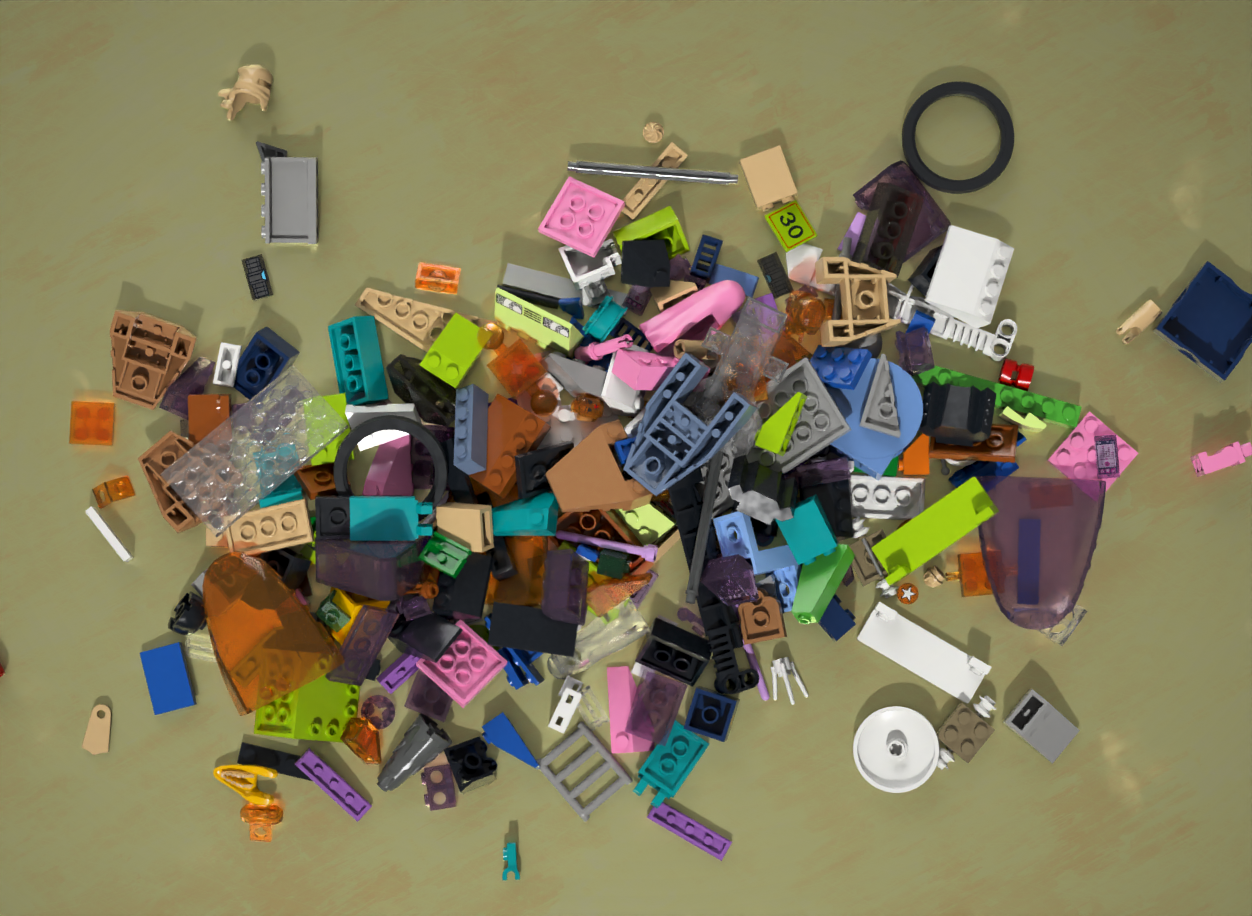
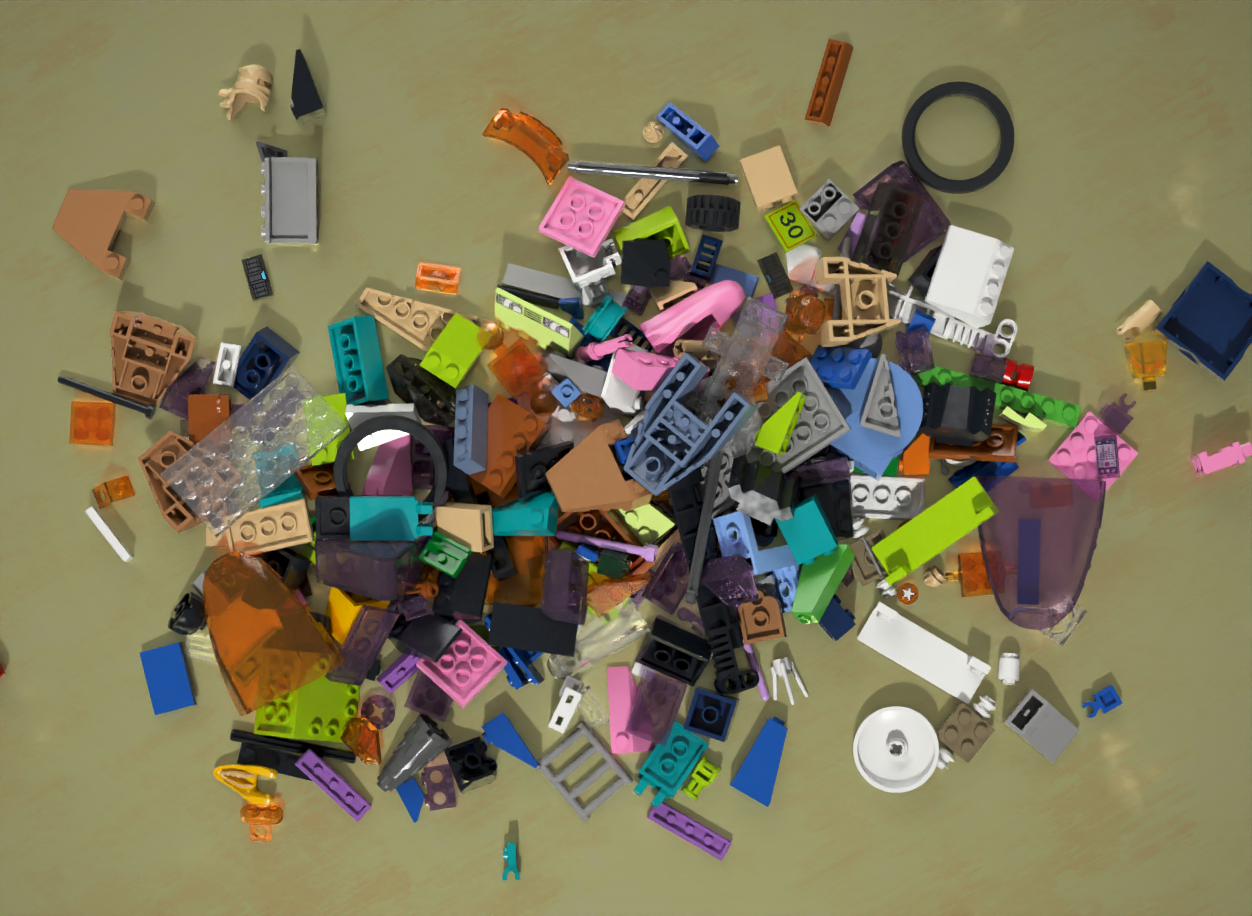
tan piece [82,704,111,755] -> none
clear green bracket [315,589,351,632] -> none
none -> medium nougat wedge [52,189,155,280]
none -> black bar [57,375,156,420]
none -> black axle [230,729,357,764]
none -> black slope [290,49,326,124]
none -> blue tile [396,778,425,823]
none -> clear orange windscreen [482,108,570,185]
none -> medium blue bracket [549,378,581,408]
none -> clear purple slope [641,540,690,615]
none -> blue slope [656,102,720,162]
none -> lime connector [681,755,722,801]
none -> black tyre [685,195,741,232]
none -> blue slope [730,716,787,807]
none -> light grey slope [799,179,859,242]
none -> dark orange slope [805,39,853,127]
none -> slope [967,353,1007,383]
none -> white brick [998,653,1021,685]
none -> blue plate [1081,685,1122,718]
none -> clear purple brick [1098,393,1136,435]
none -> clear yellow torso [1124,341,1168,391]

